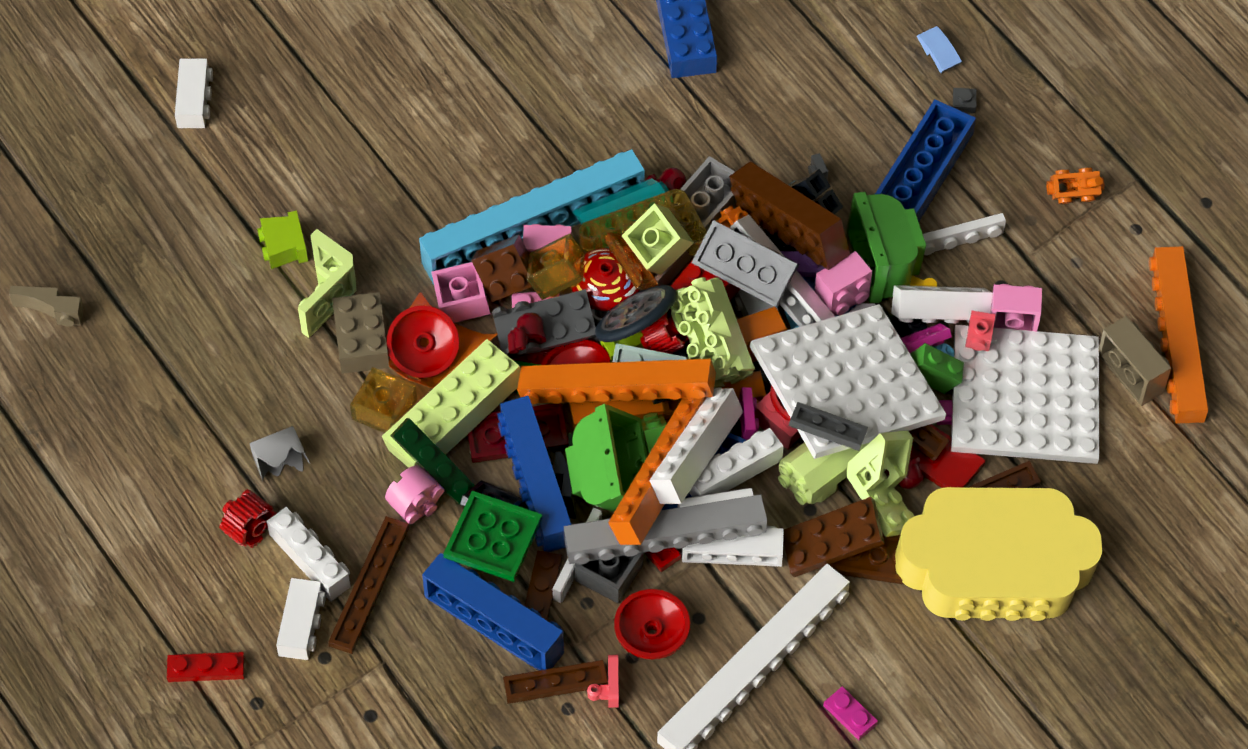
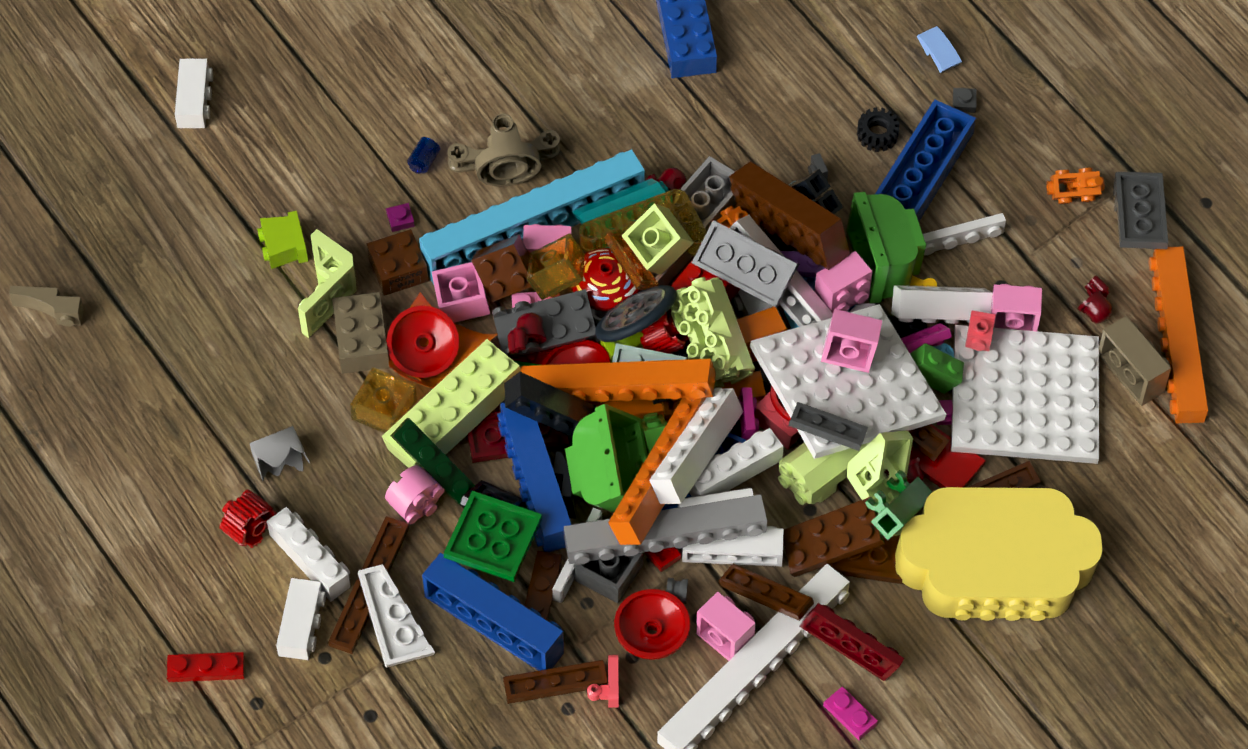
none -> white wing [358,564,435,668]
none -> reddish brown brick [366,229,428,296]
none -> magenta plate [386,203,415,232]
none -> clear blue brick [407,137,440,174]
none -> dark tan piece [447,113,560,186]
none -> black brick [504,372,596,437]
none -> dark grey wheel [666,577,688,604]
none -> bright pink brick [696,592,755,661]
none -> reddish brown tile [719,563,814,621]
none -> dark red plate [799,603,905,681]
none -> bright pink brick [821,309,882,373]
none -> black tyre [857,107,899,152]
none -> green brick [865,470,932,540]
none -> dark red piece [1077,275,1113,324]
none -> dark grey hinge [1113,172,1168,249]

